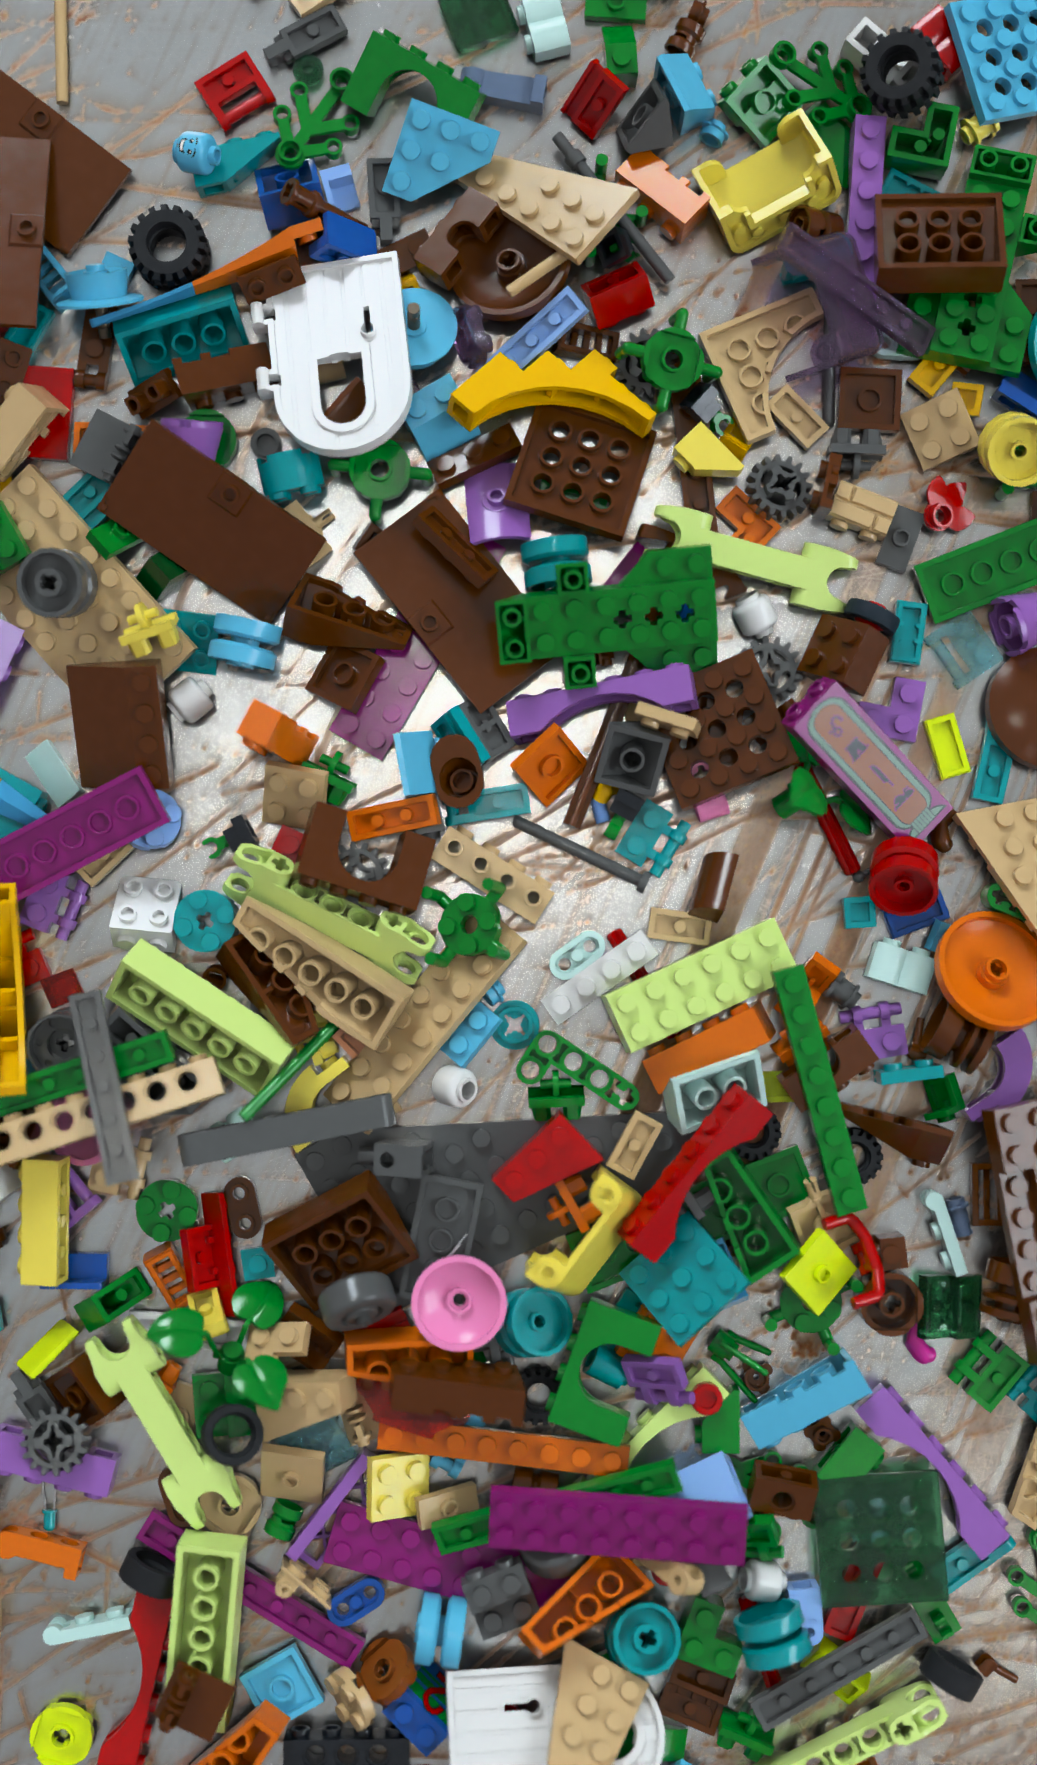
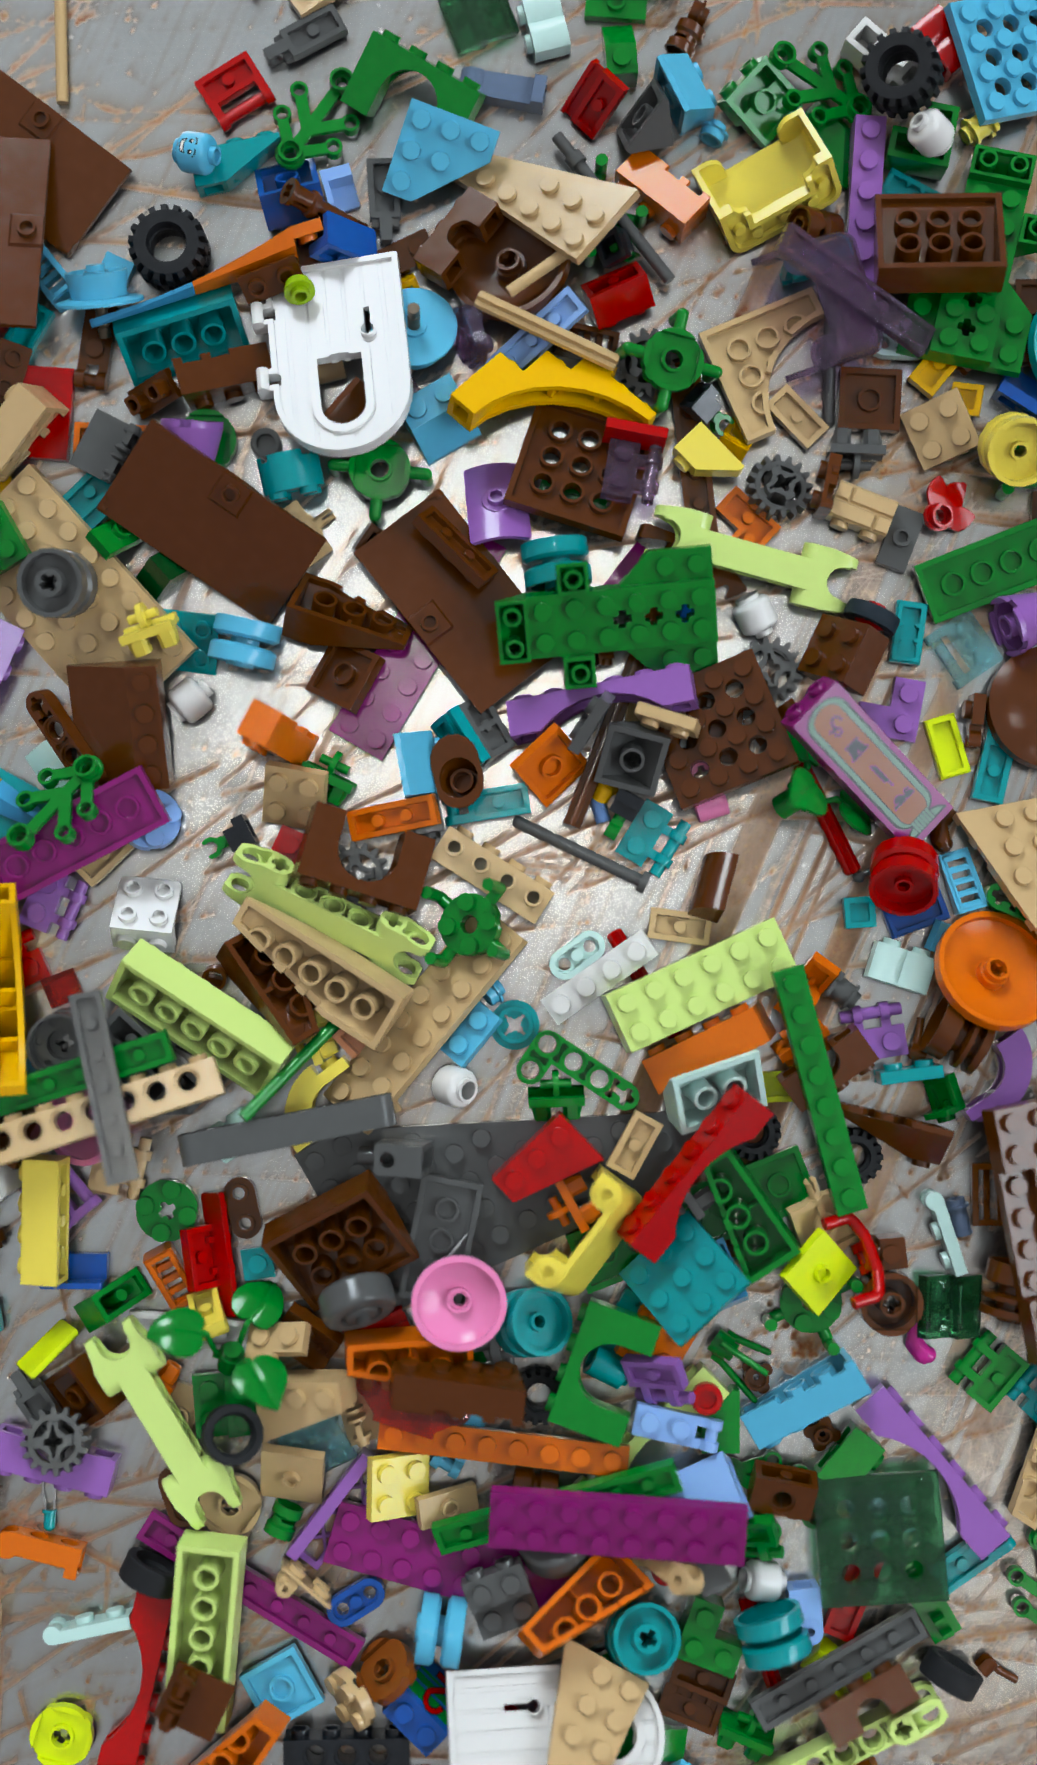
teal brick [173,890,239,952] -> none
clear green plate [293,54,324,87] -> none
reddish brown plate [427,422,522,490] -> none
none -> green plant [6,754,104,851]
none -> reddish brown beam [26,689,109,791]
none -> lime plate [284,274,315,305]
none -> tan axle [474,291,620,371]
none -> dark grey plate [568,690,616,755]
none -> clear purple plate [600,438,663,506]
none -> red tile [602,417,669,454]
none -> light blue plate [631,1401,724,1454]
none -> reddish brown arch [816,1659,920,1750]
none -> white head [907,108,955,158]
none -> medium azure slope [938,847,988,915]
none -> reddish brown plate [961,693,987,749]

